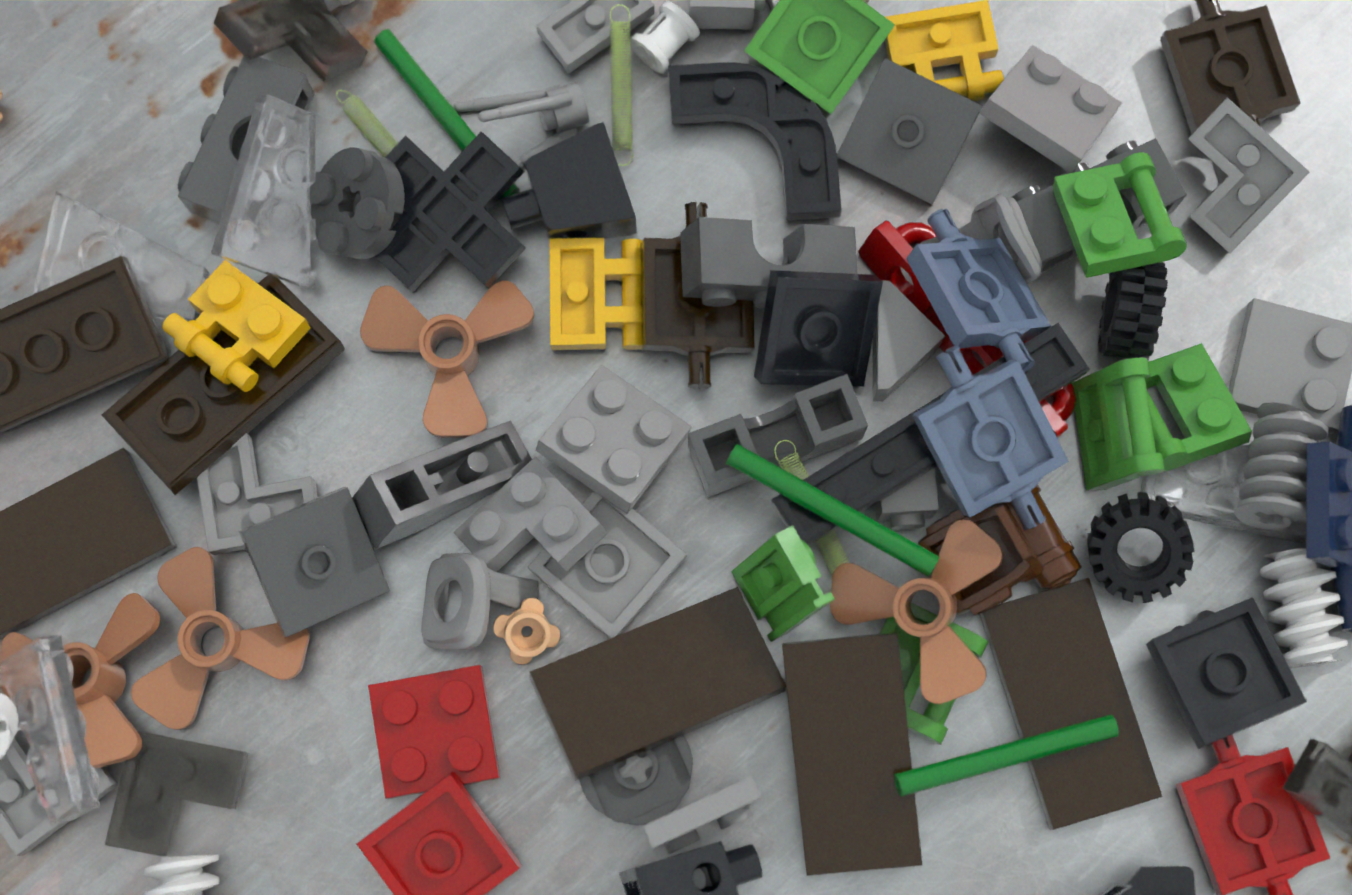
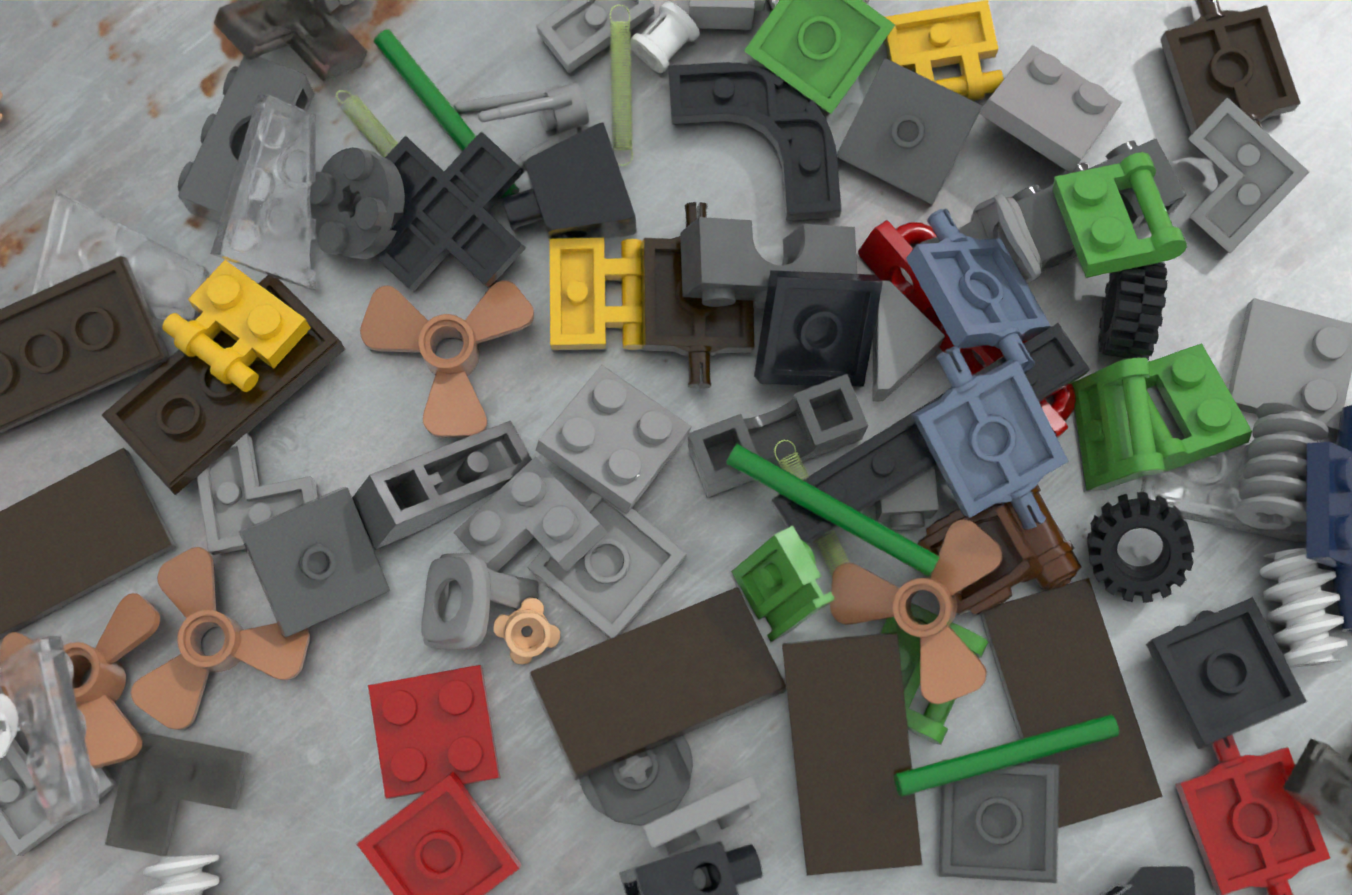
none -> dark grey plate [939,759,1060,883]

